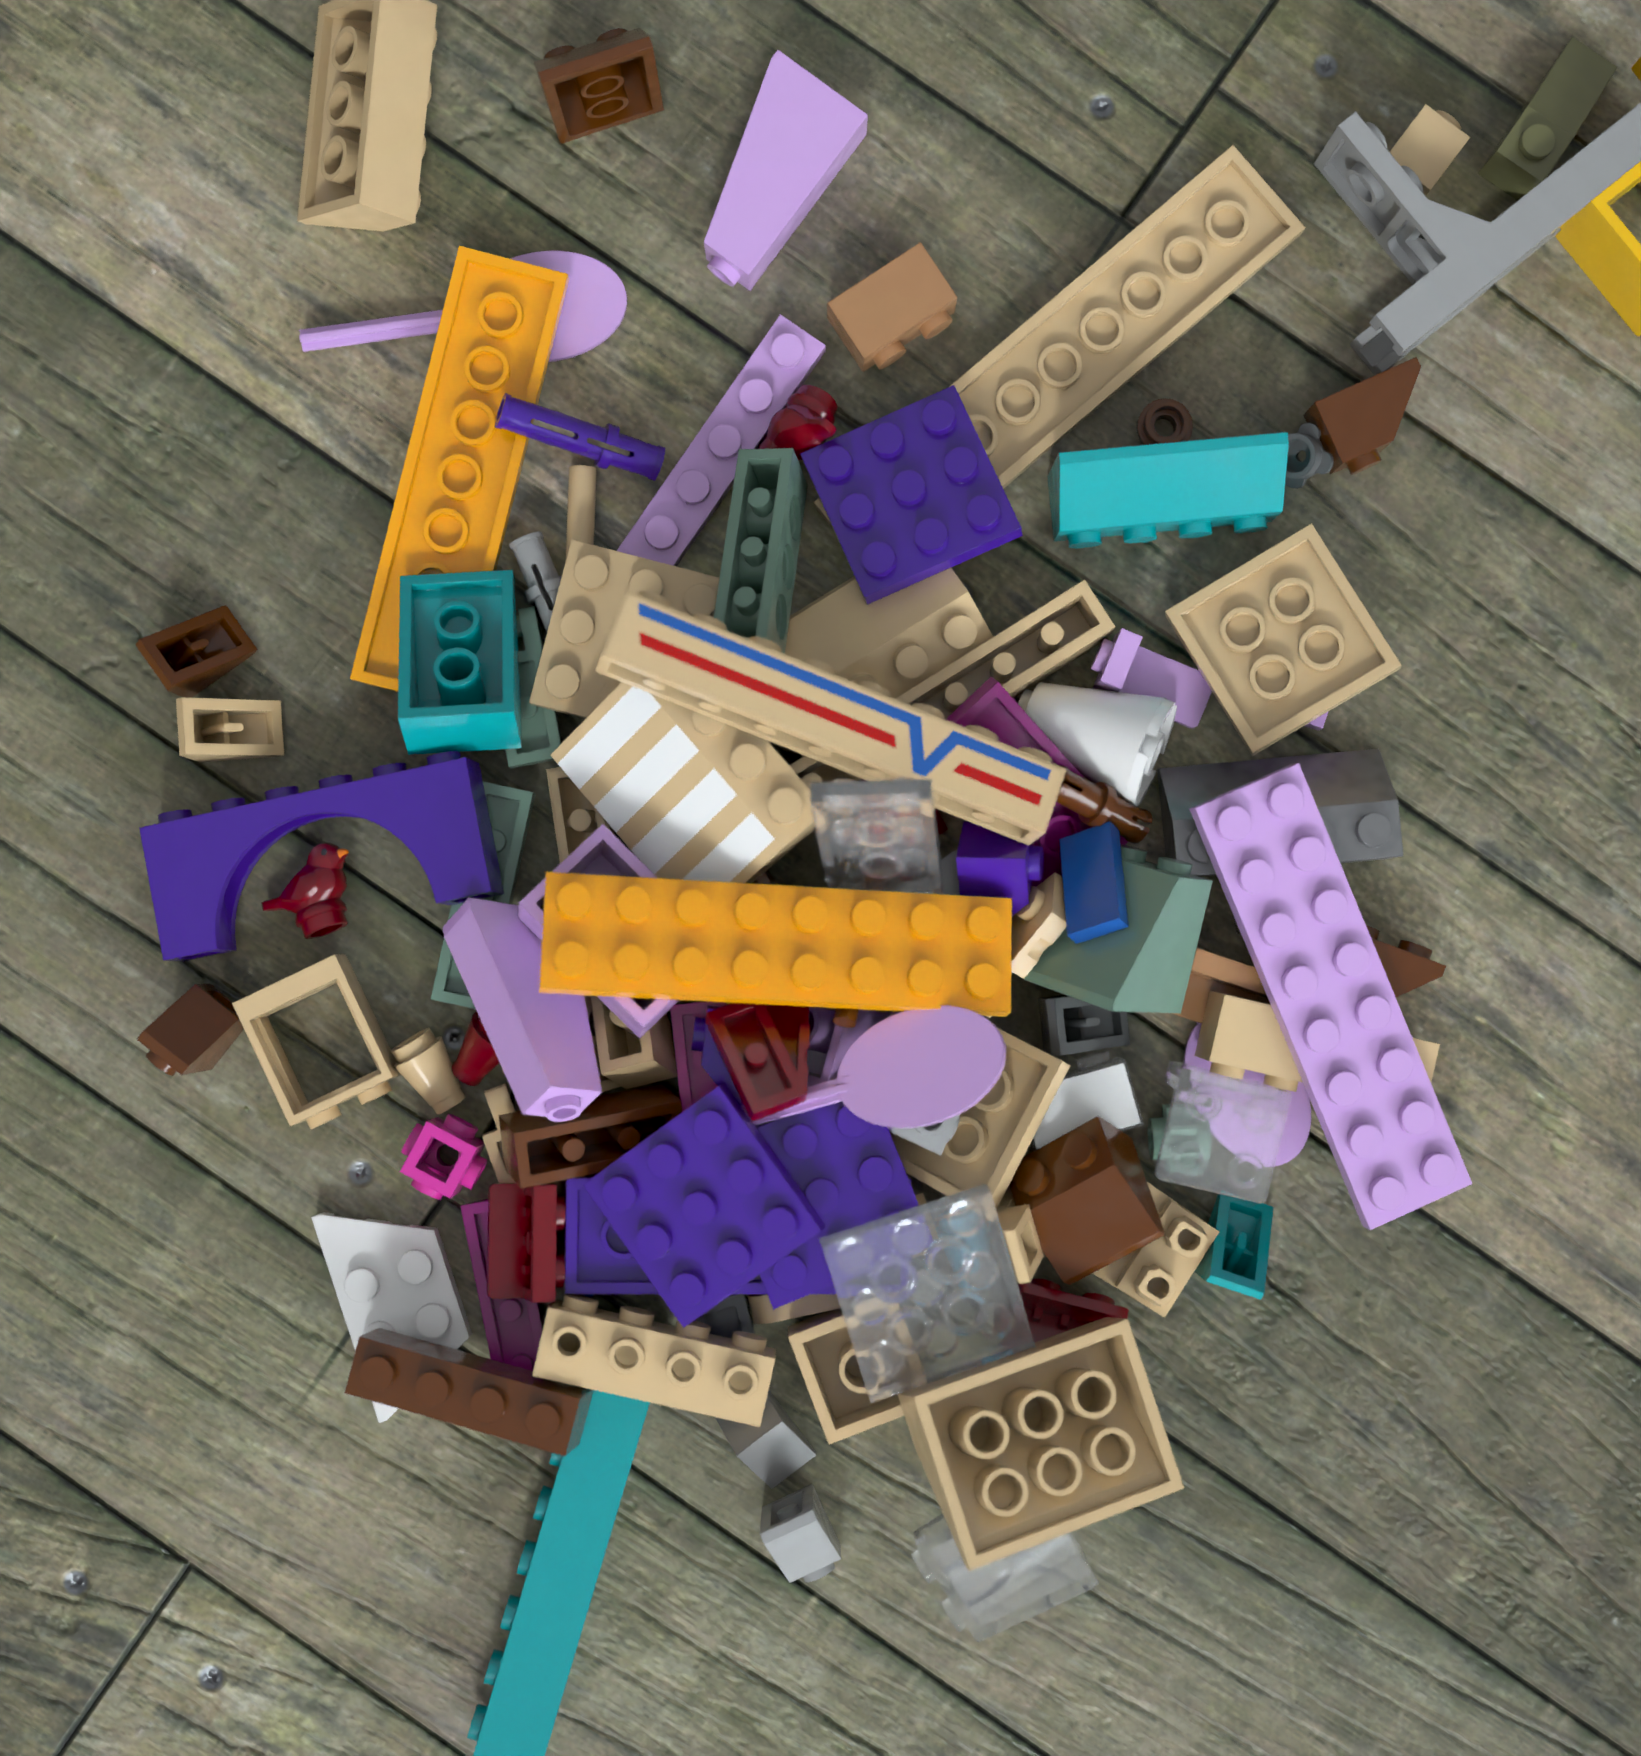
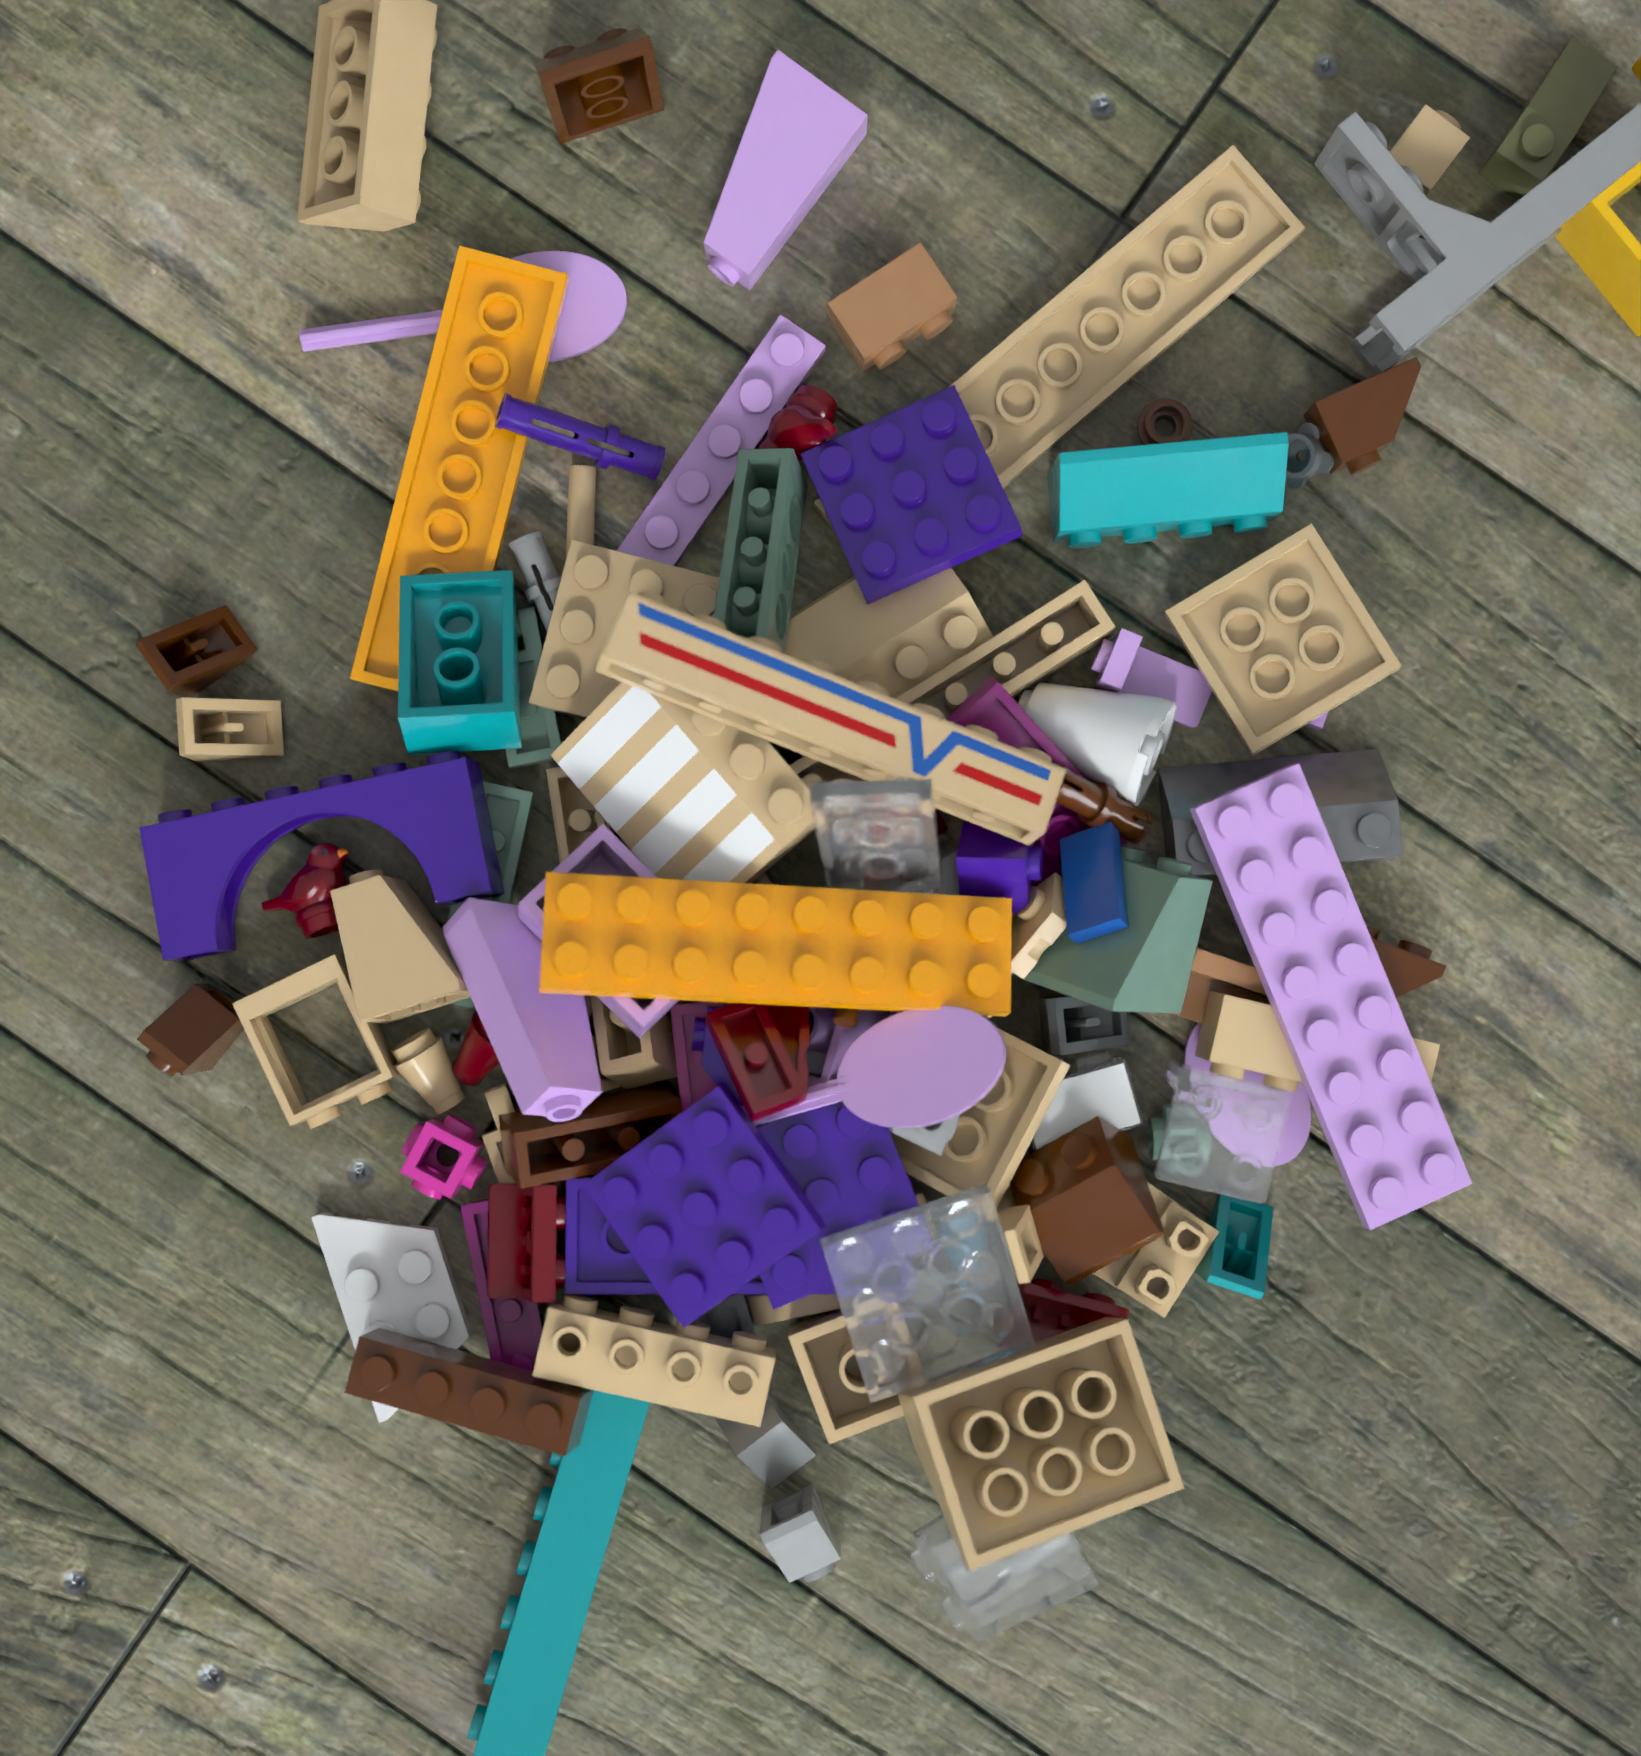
none -> tan slope [330,870,470,1024]

